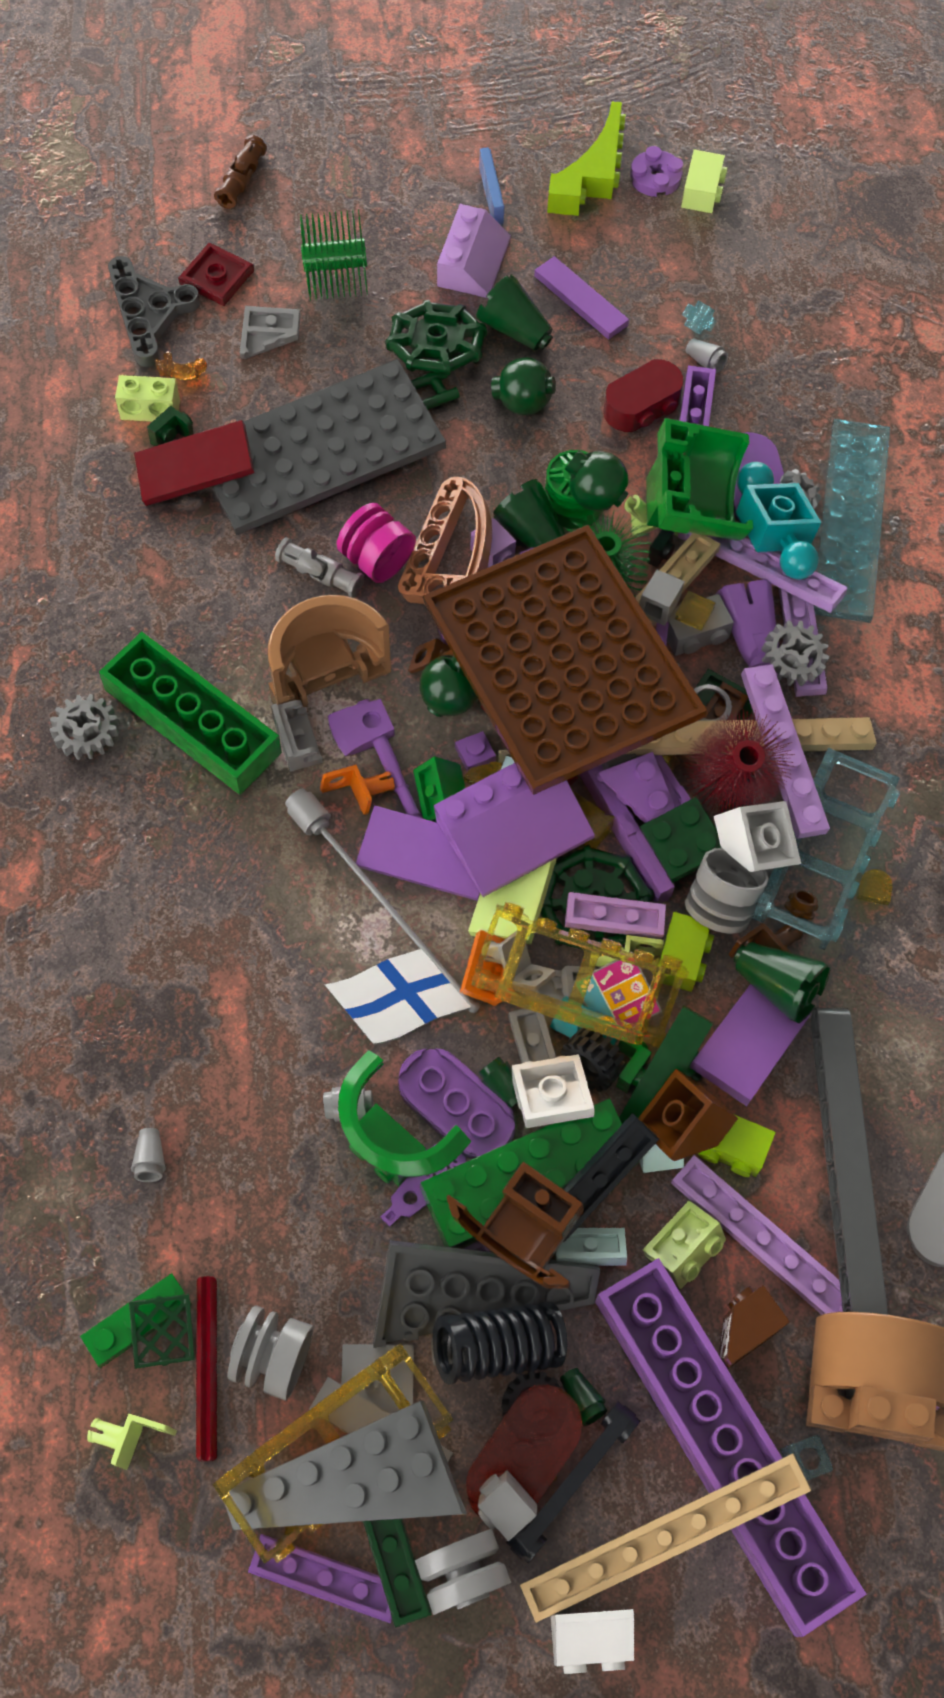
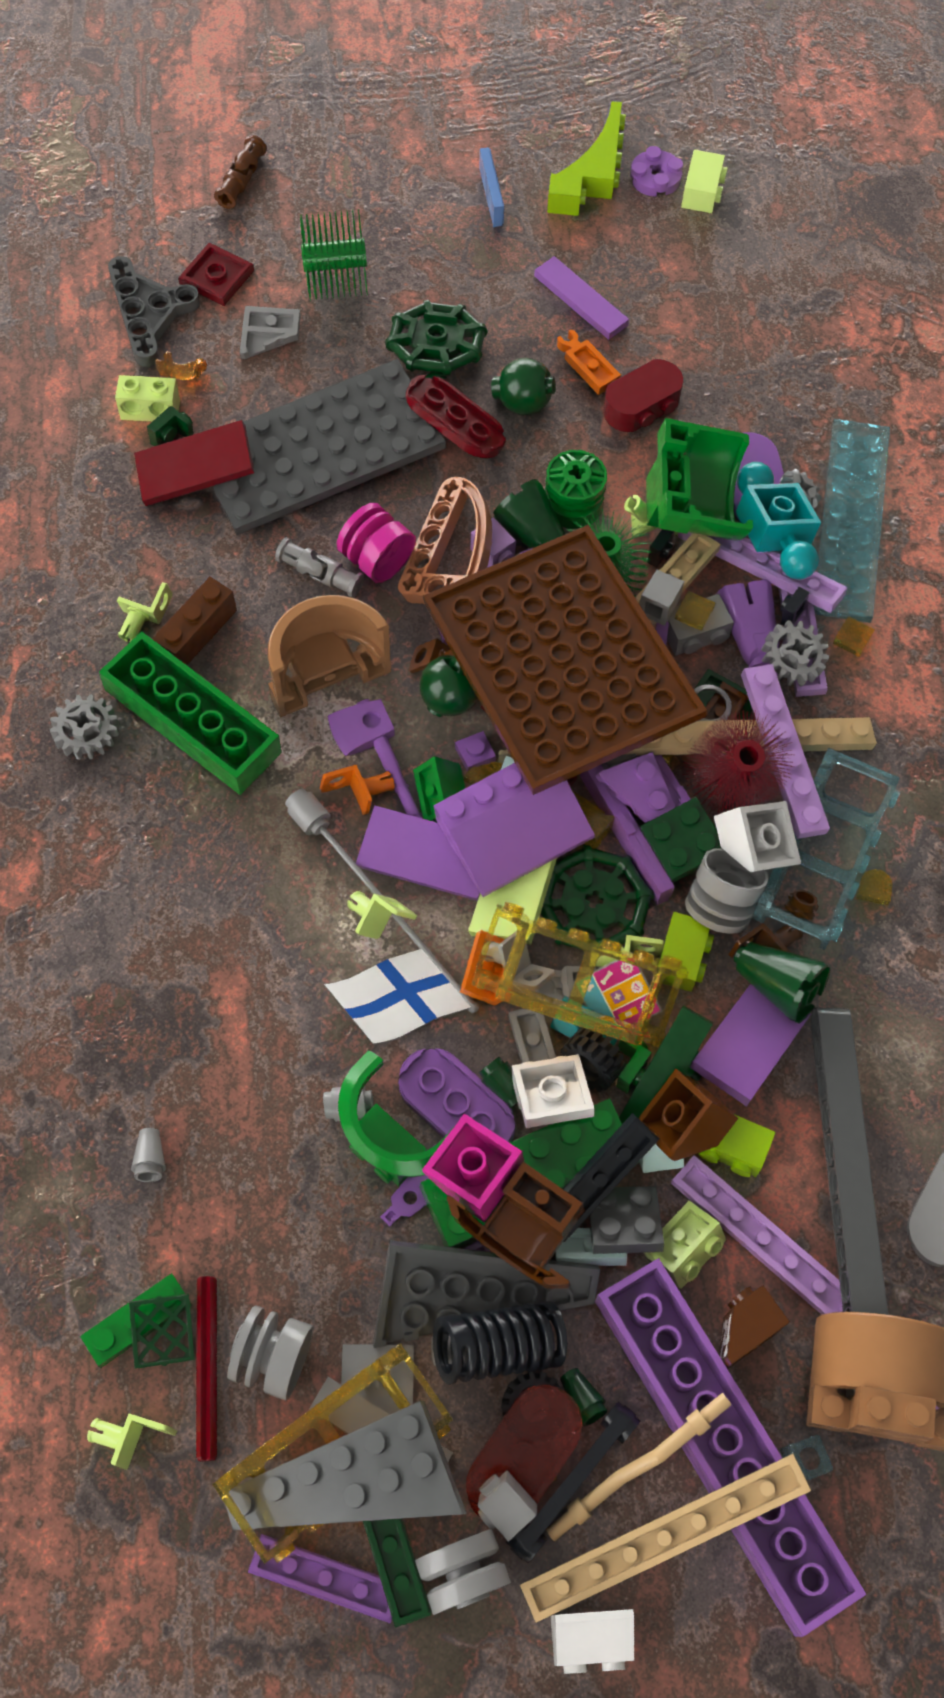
light grey hinge [271,700,323,772] -> none
lavender slope [437,204,511,298] -> none
dark green cone [476,274,553,350] -> none
dark green brick [565,450,629,511] -> none
lavender plate [565,892,666,939] -> none
medium lavender brick [679,365,716,426] -> none
clear light blue gear [682,300,717,335] -> none
light grey cone [686,338,728,373] -> none
none -> yellowish green bracket [117,582,173,642]
none -> reddish brown brick [152,576,237,665]
none -> yellowish green bracket [347,891,417,939]
none -> dark red tile [406,375,506,458]
none -> dark pink slope [422,1113,525,1222]
none -> tan bar [546,1392,732,1541]
none -> orange plate [557,329,621,395]
none -> dark grey plate [589,1186,664,1254]
none -> black plate [780,587,809,626]
none -> clear yellow tile [833,616,875,657]

